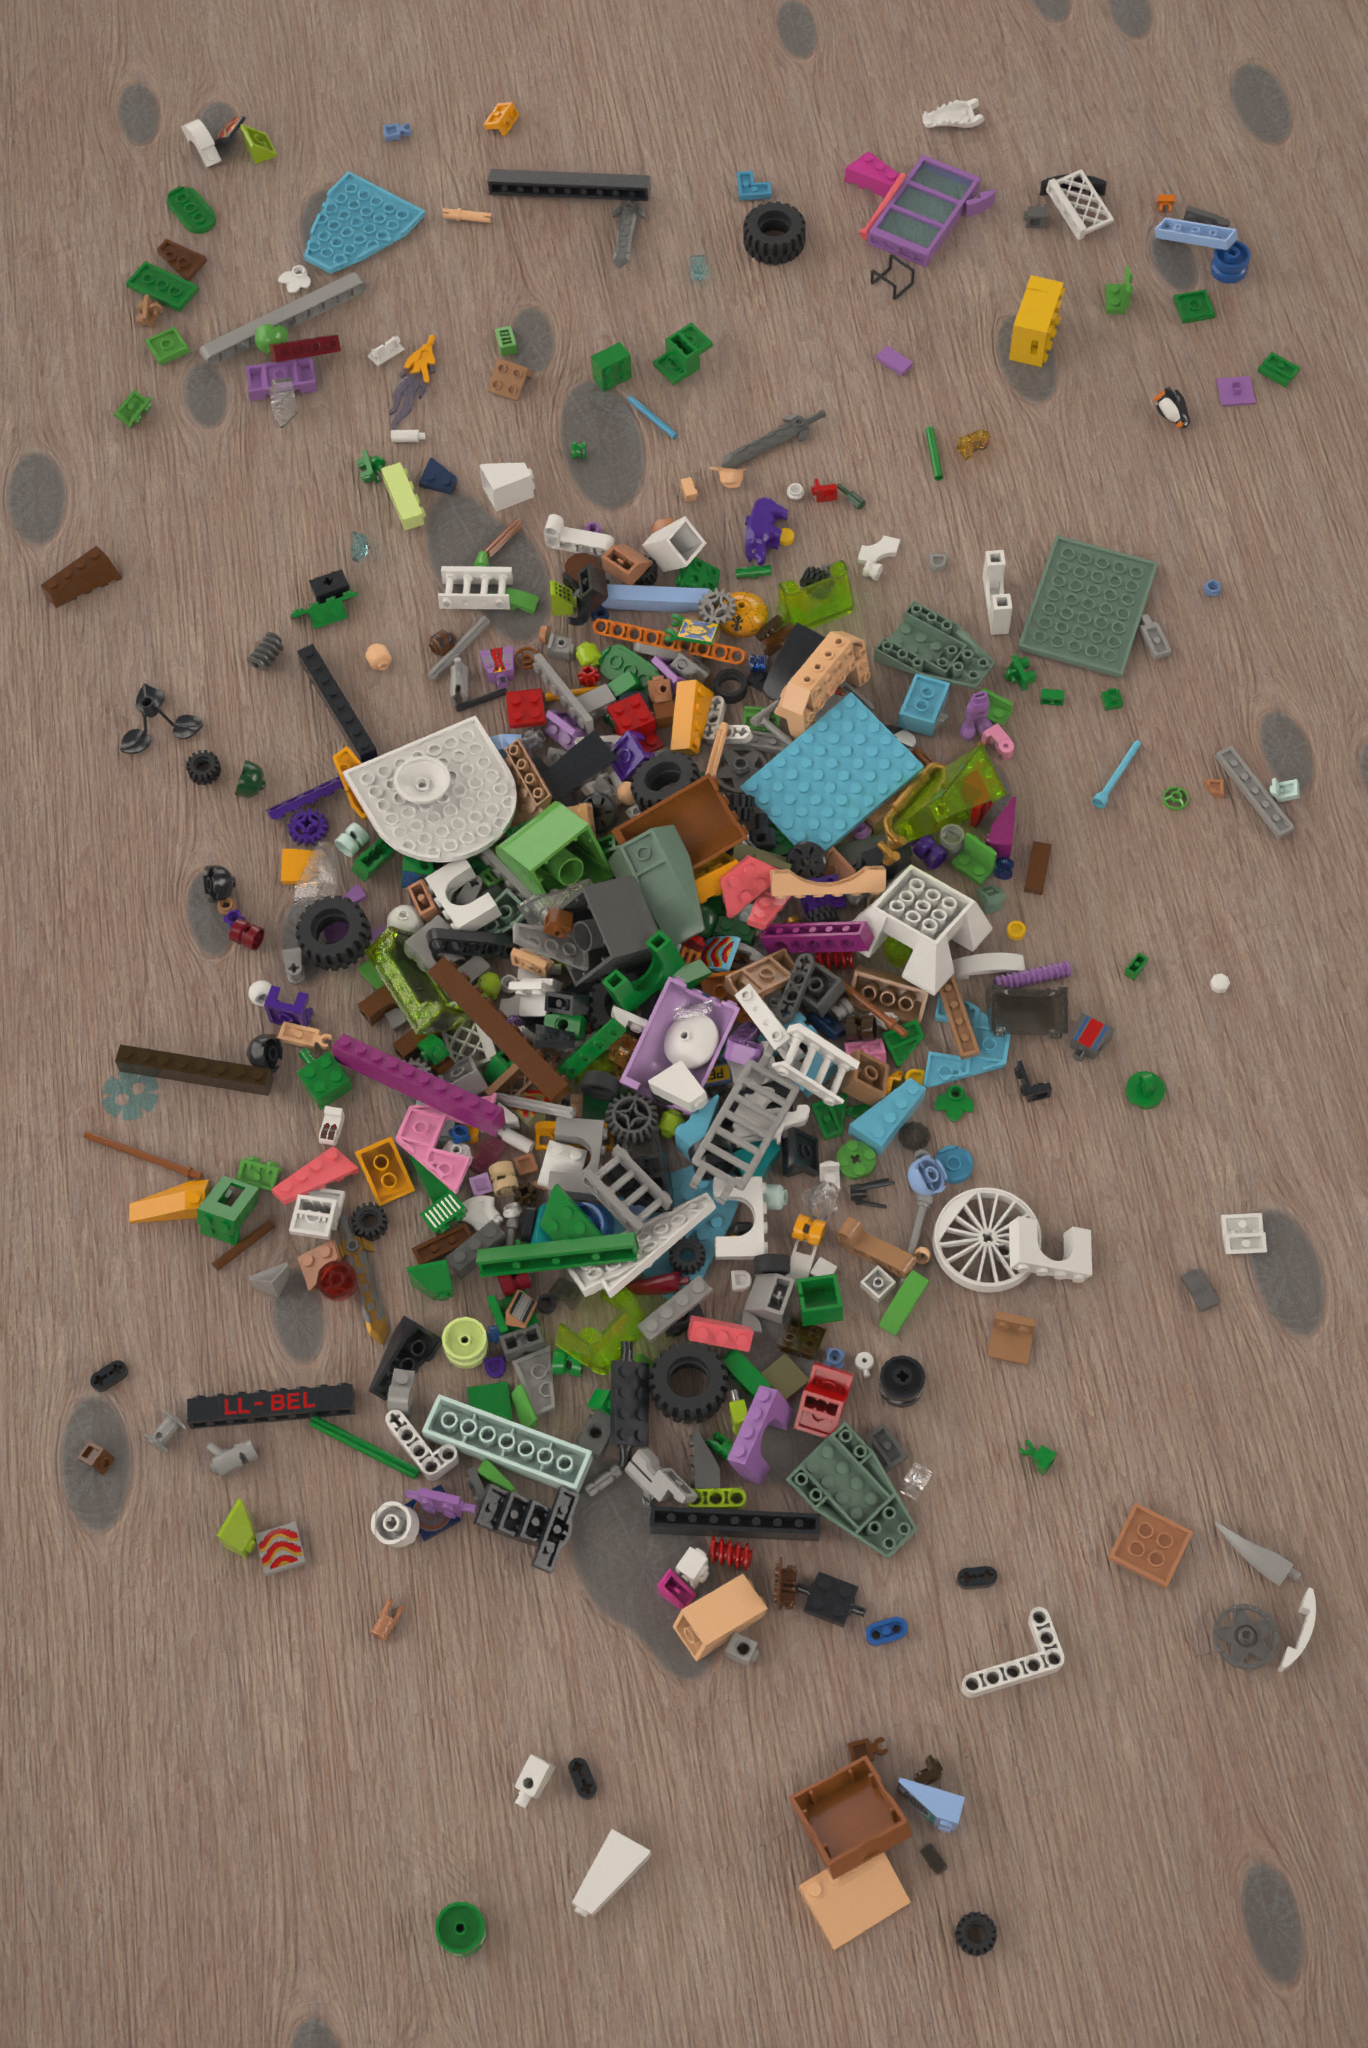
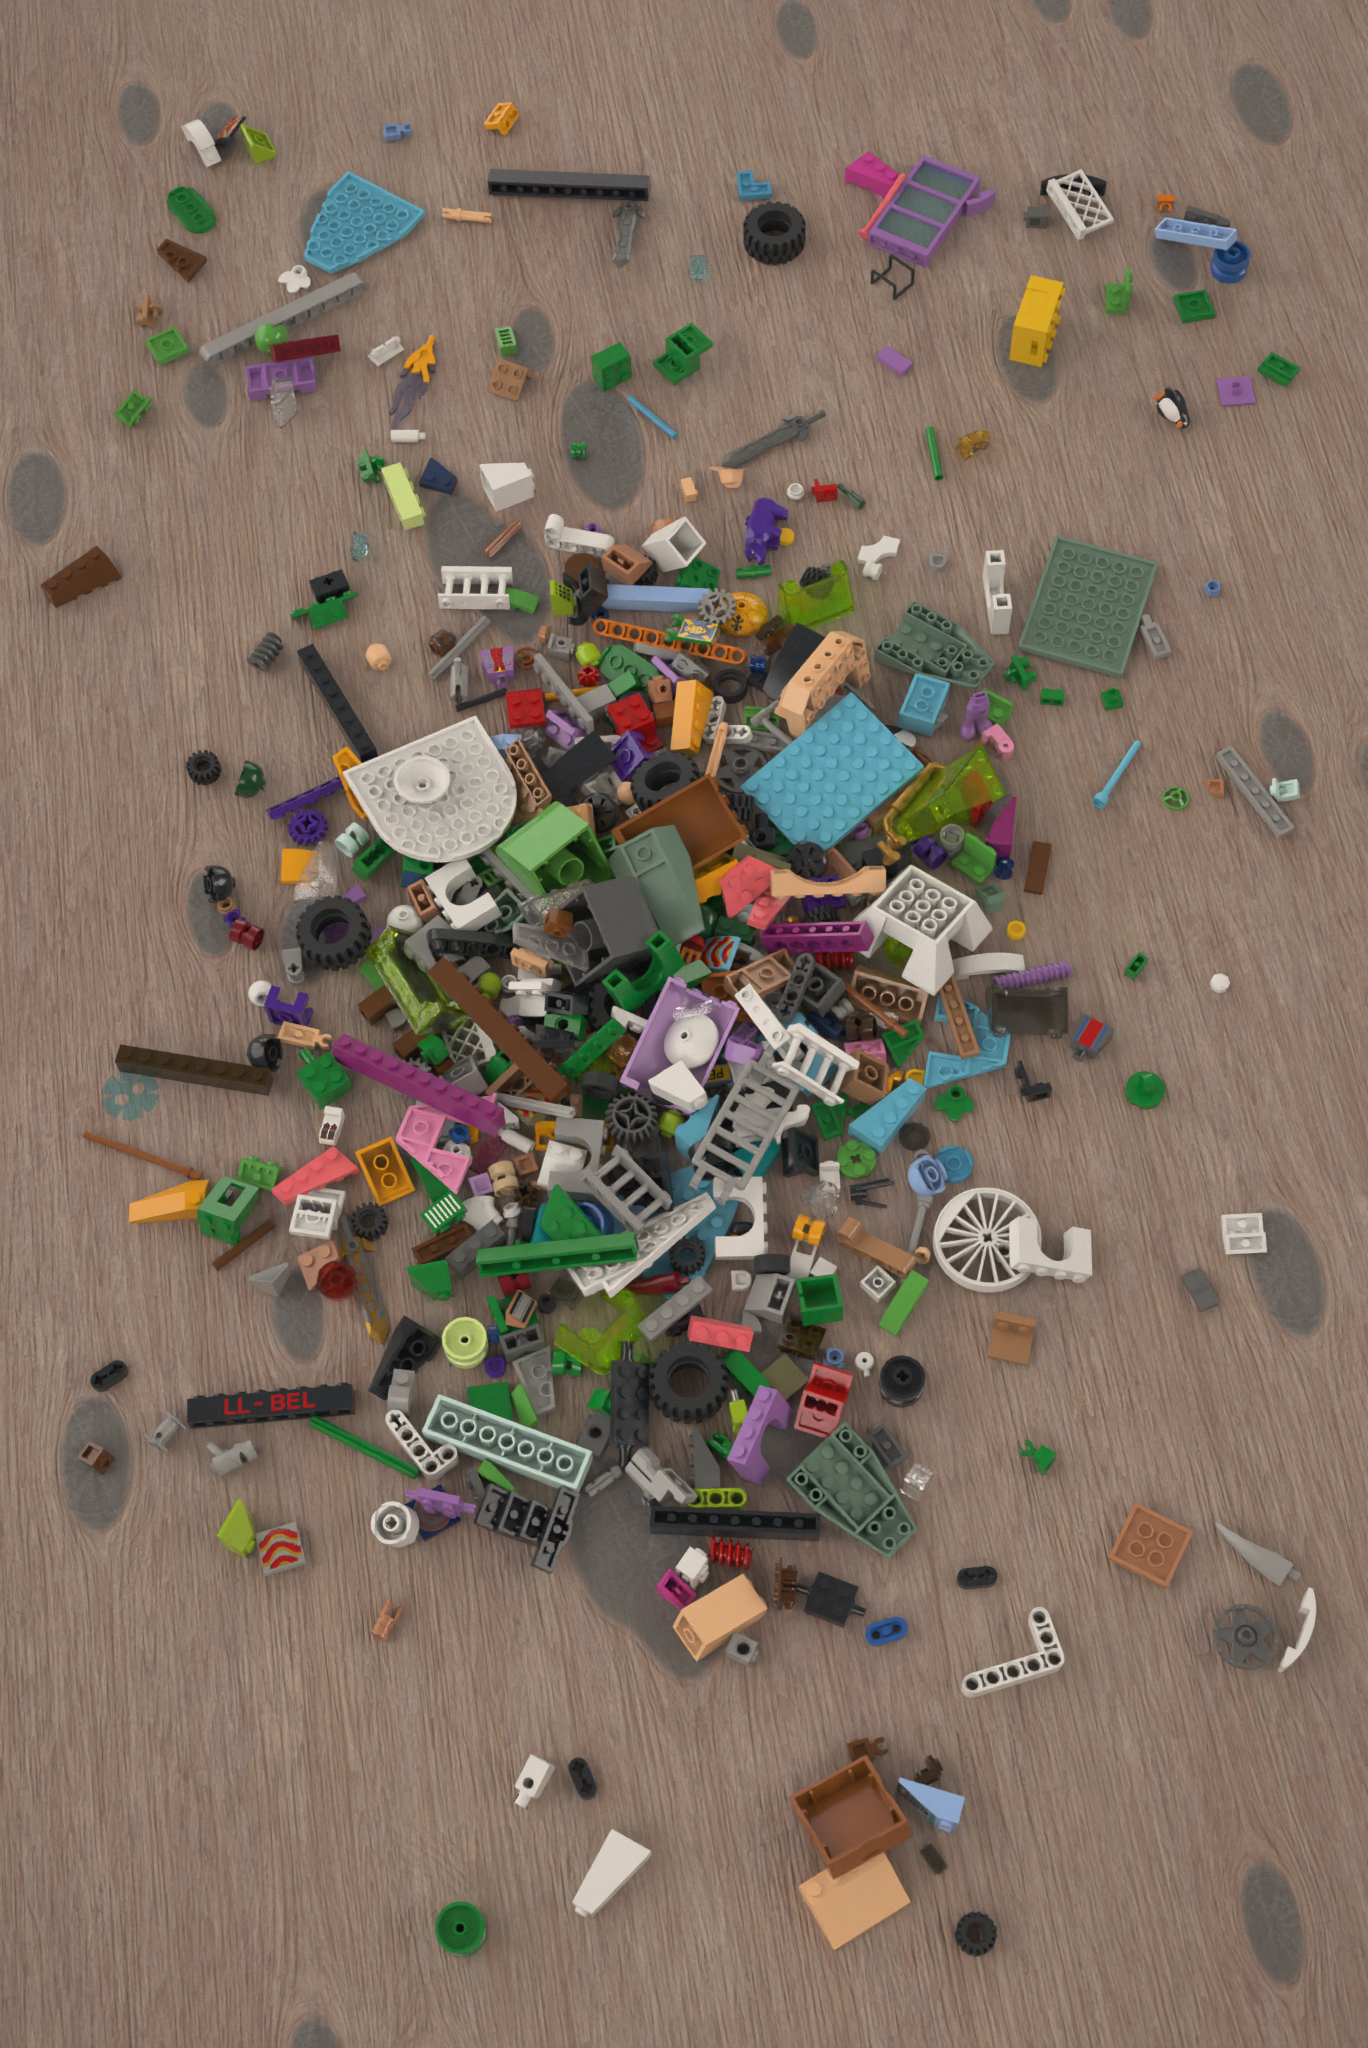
black plant [120,683,203,754] -> none
green plate [126,261,199,312] -> none
bright green cone [473,551,489,567] -> none
light aqua head [763,1184,788,1210] -> none
white animal [923,98,984,128] -> none

